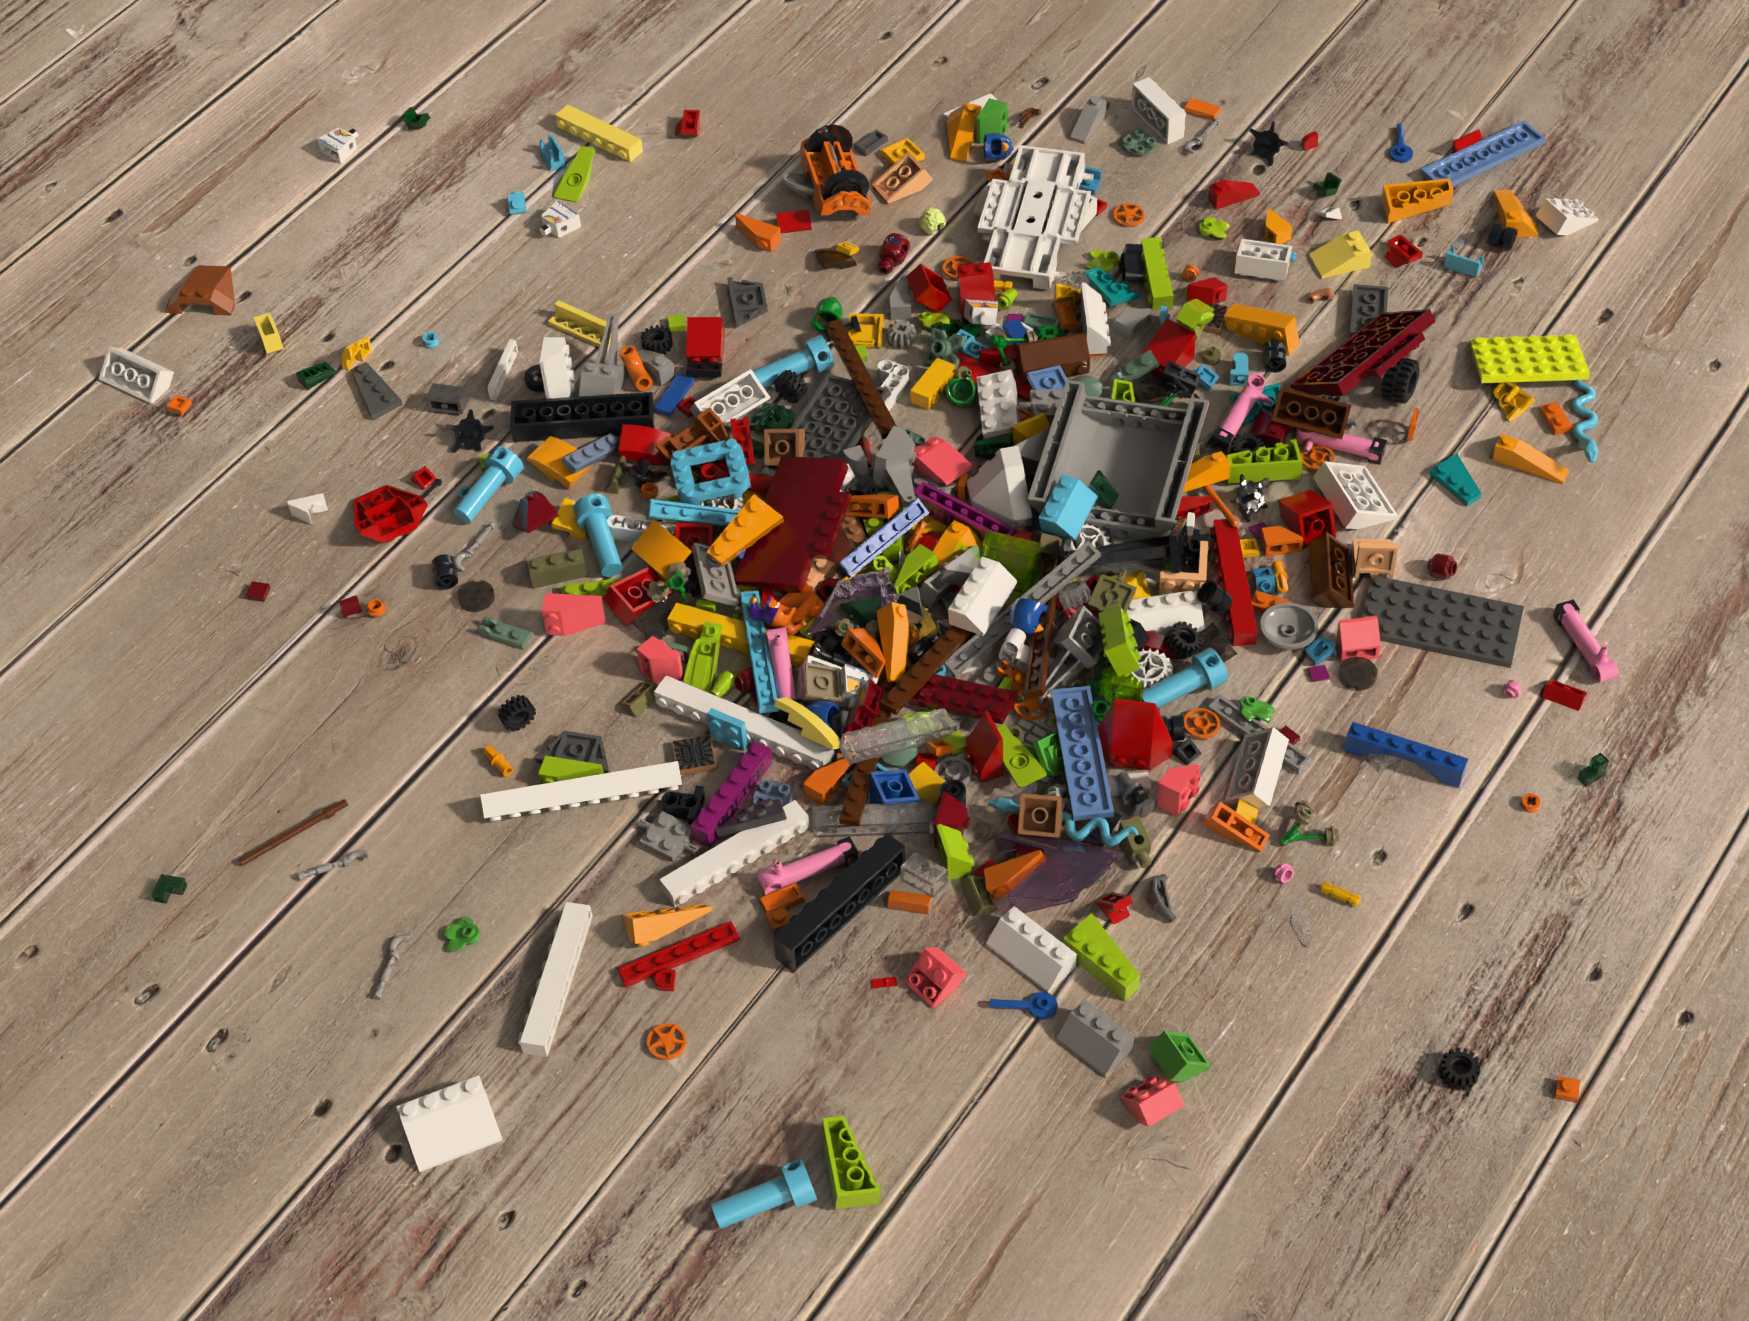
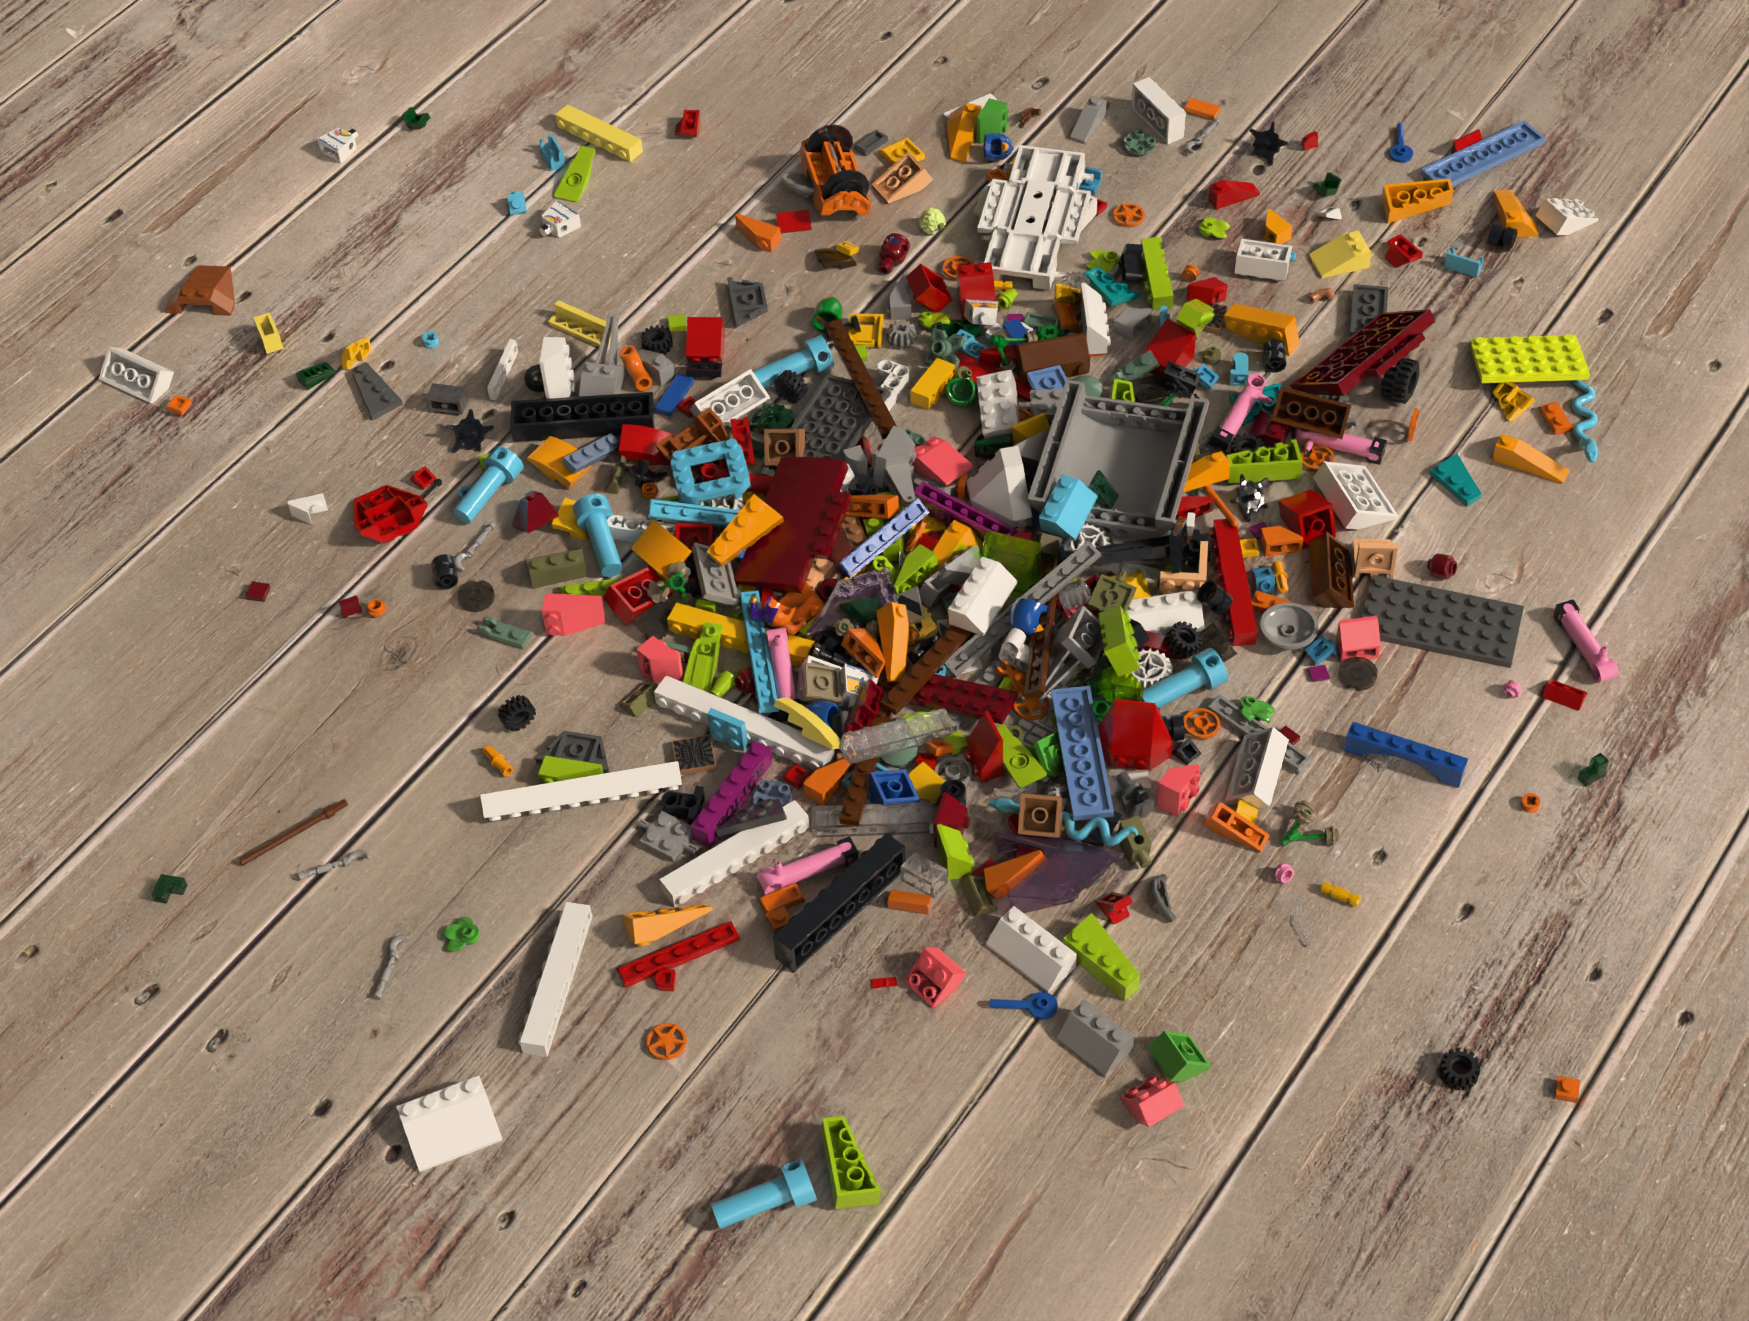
none -> red tile [783,764,811,790]

